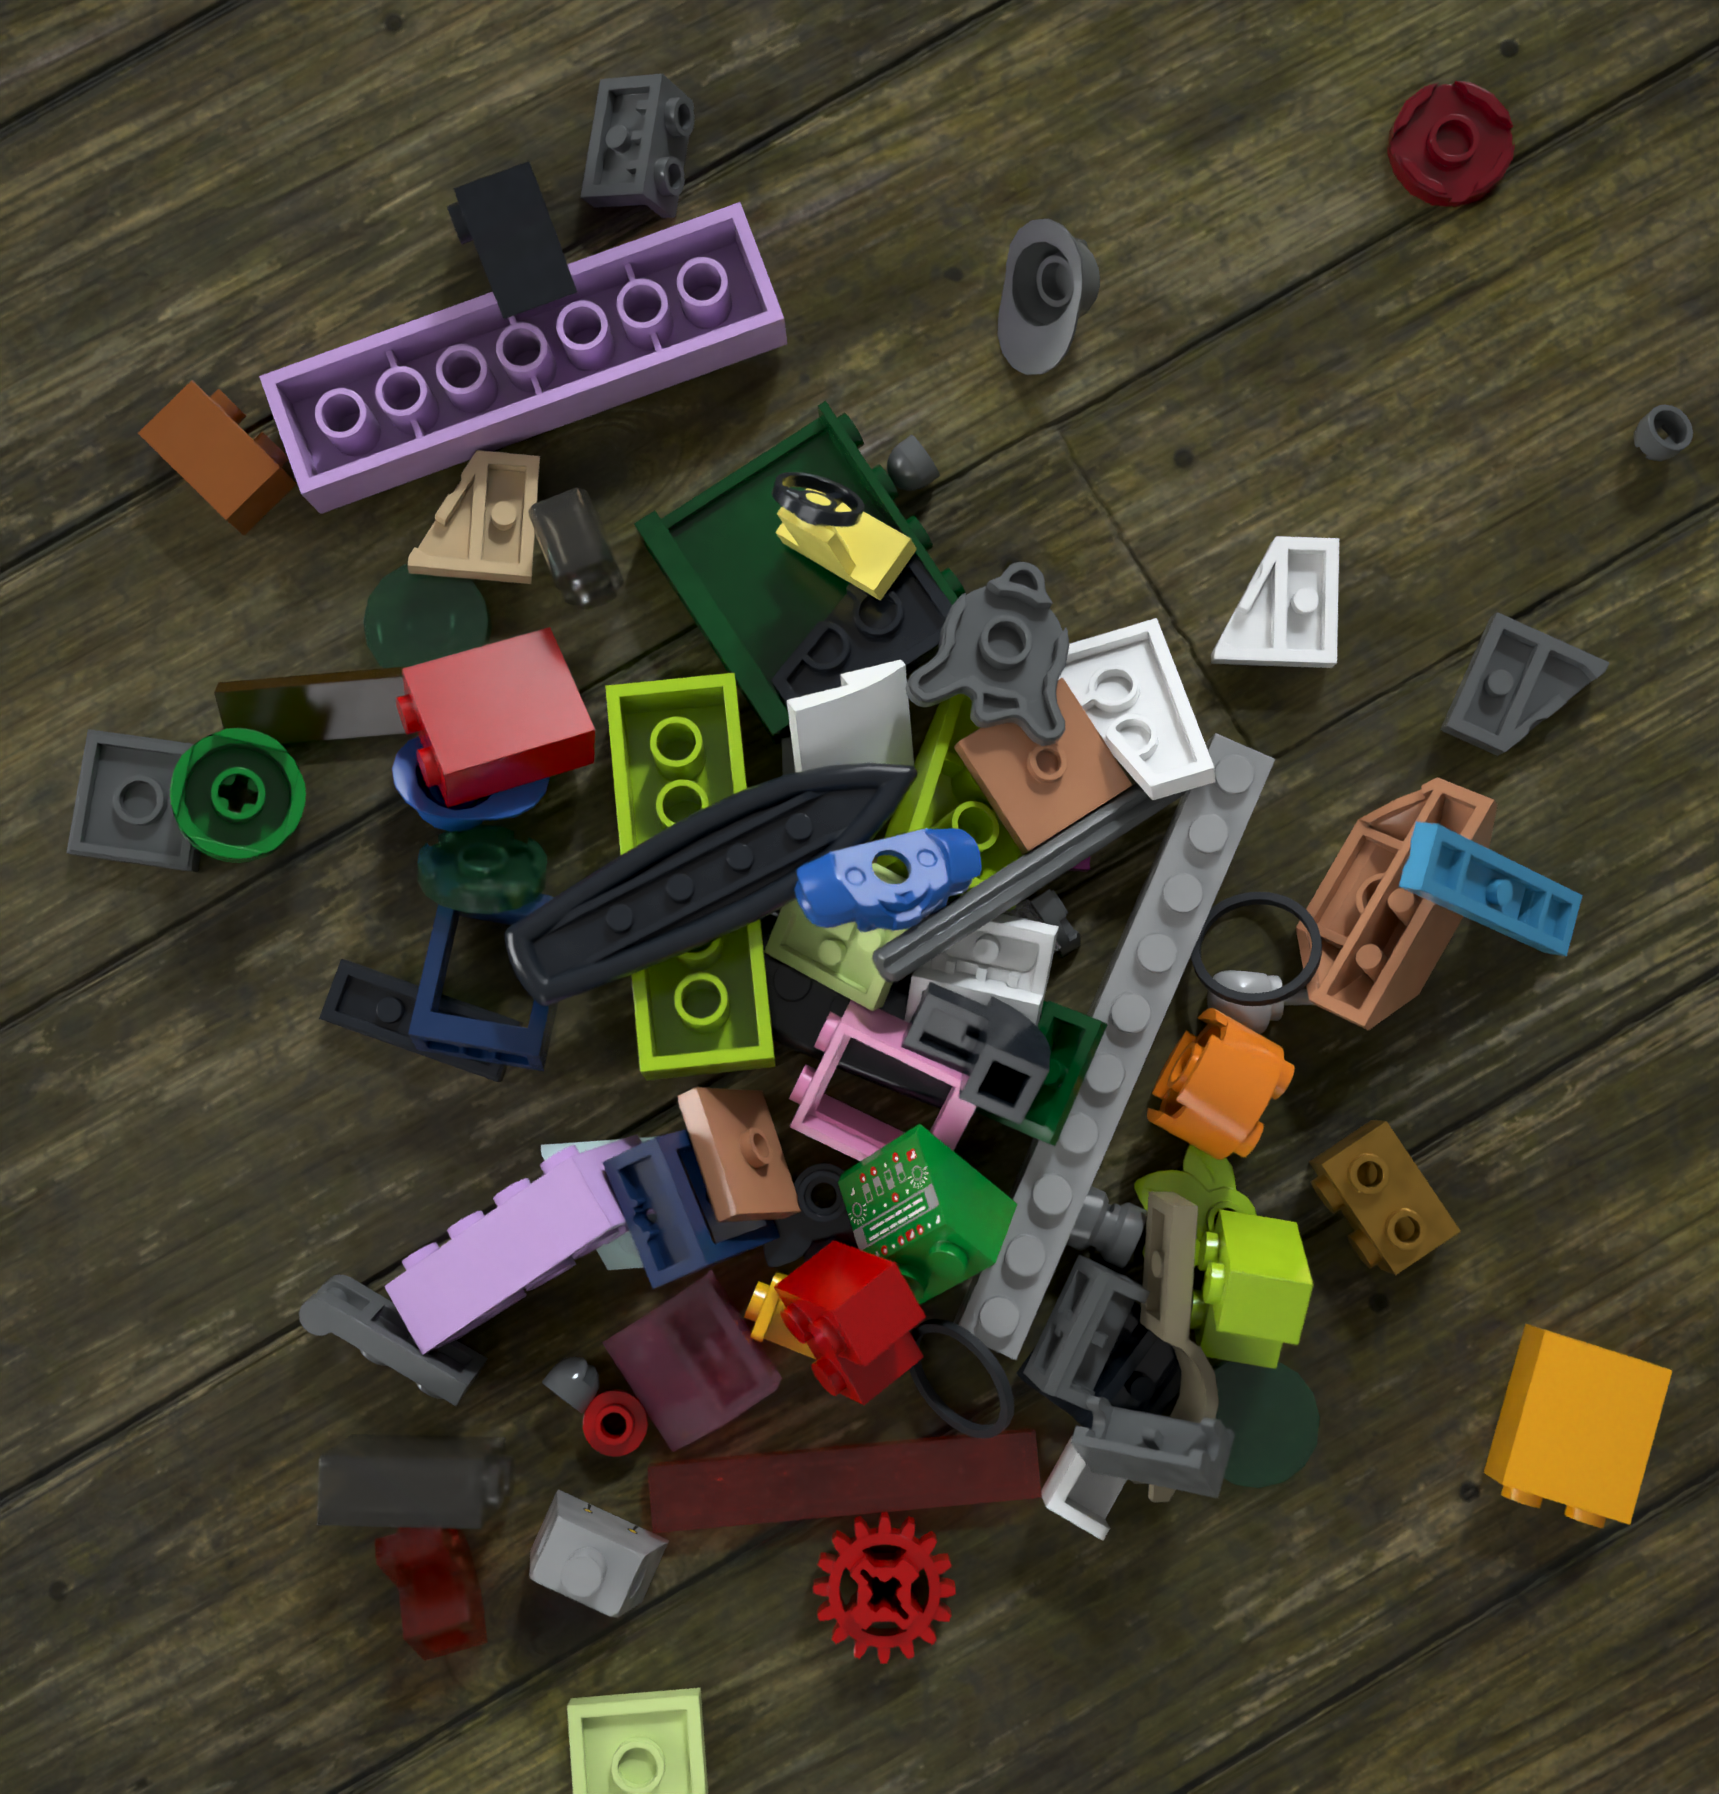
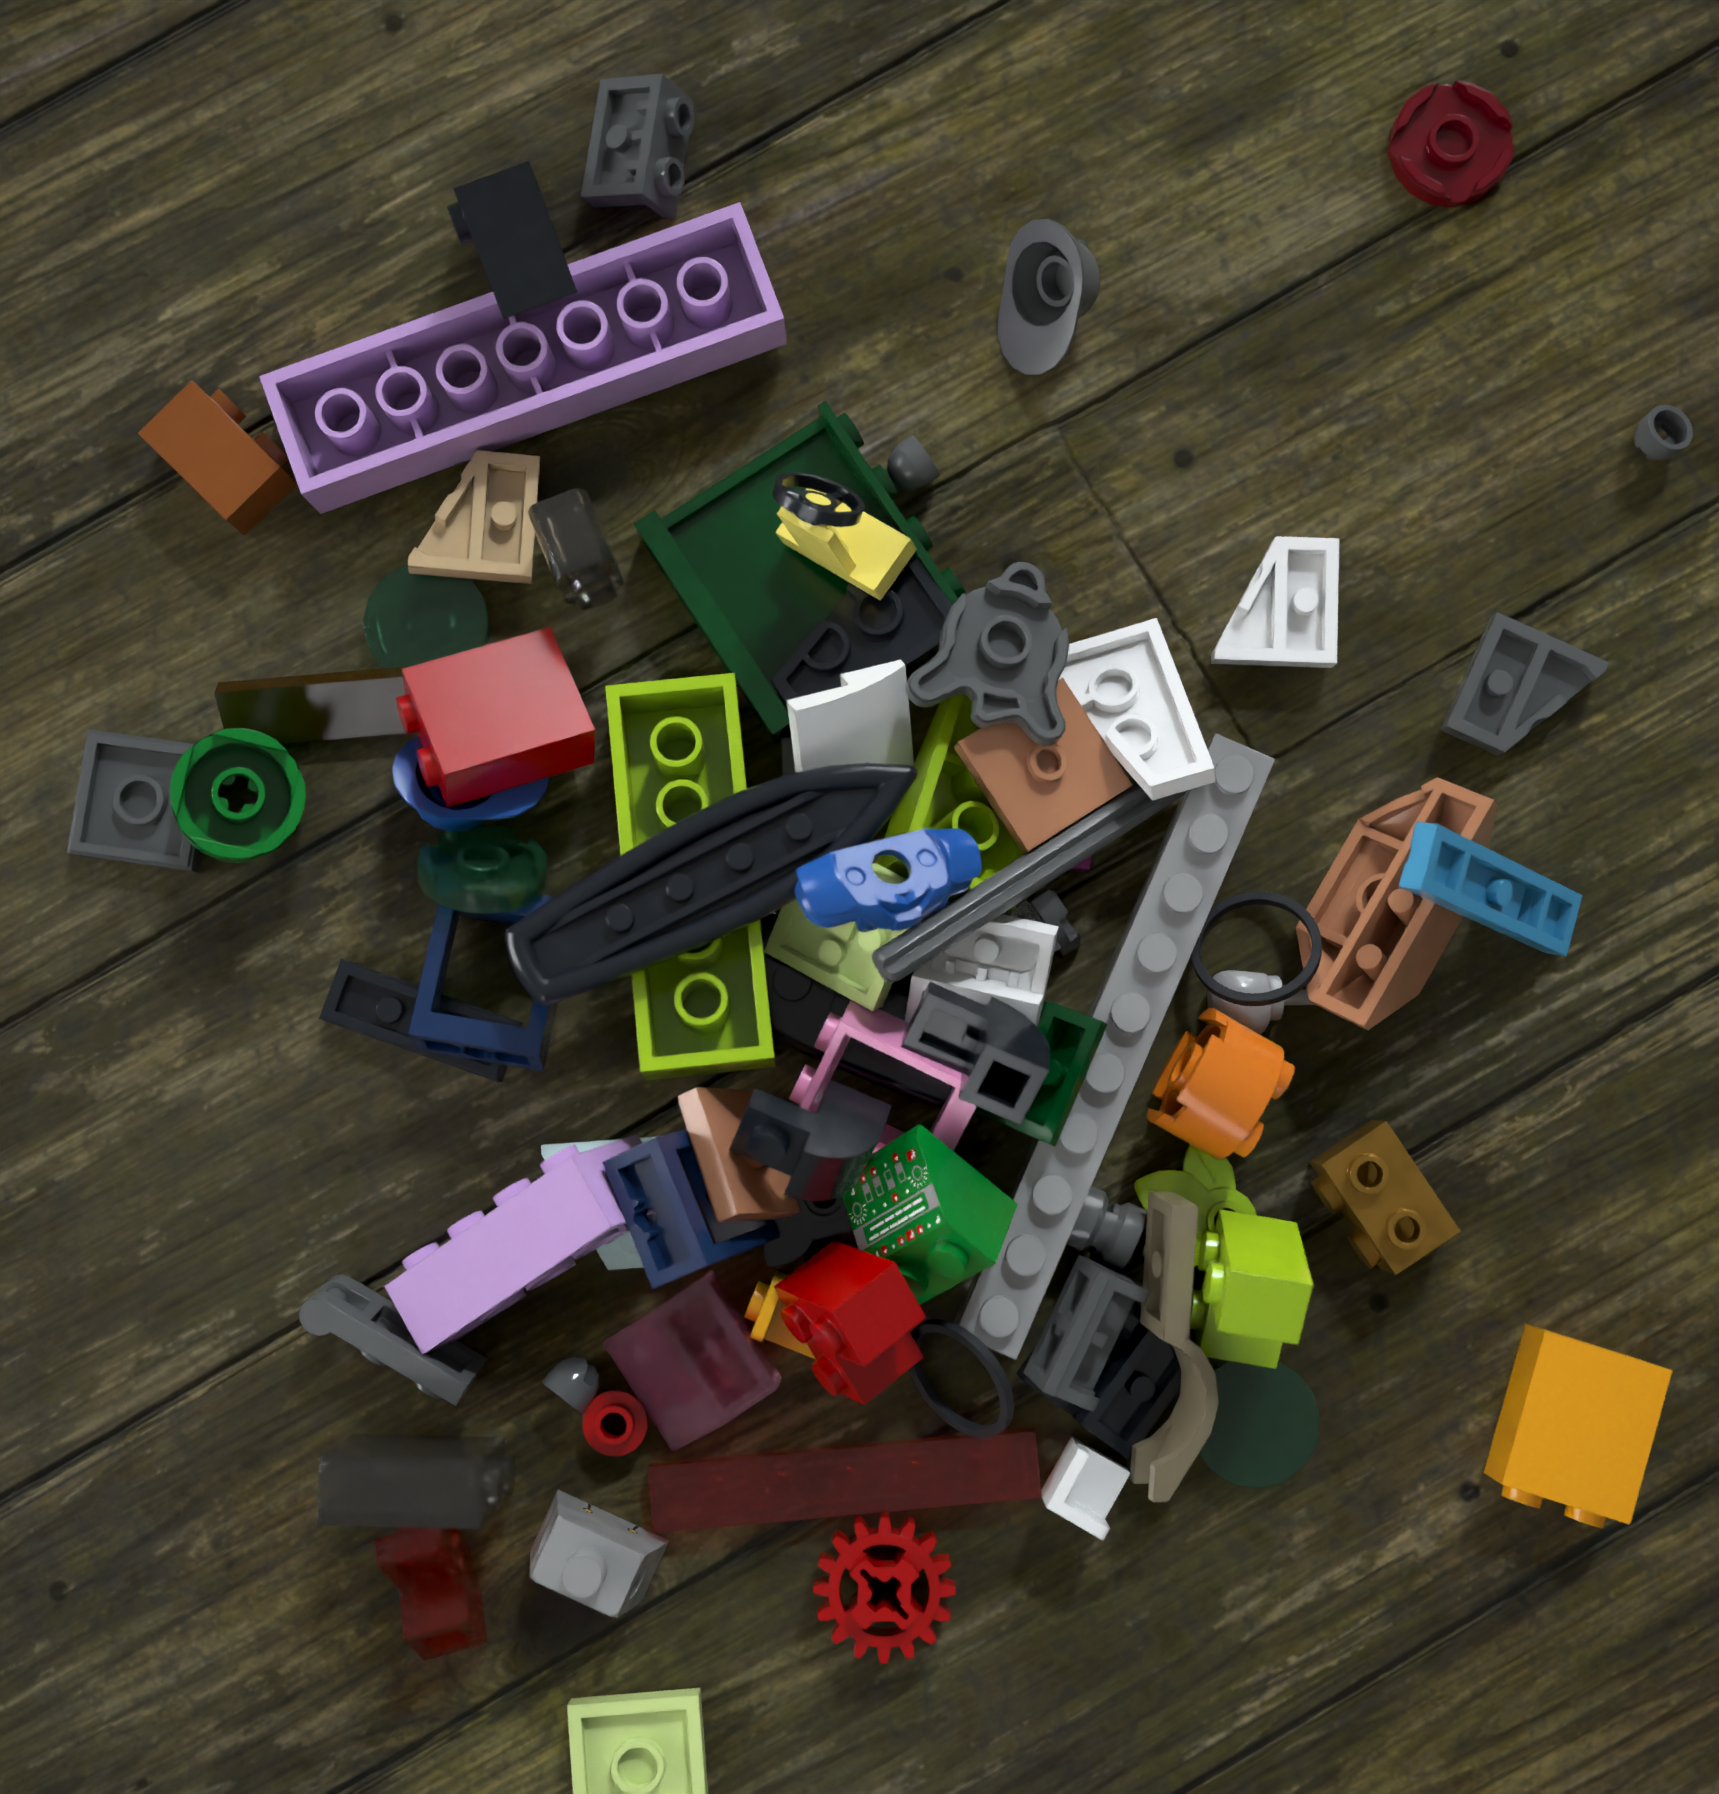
dark grey hinge [1071,1396,1235,1498] -> none
none -> black brick [729,1080,892,1201]

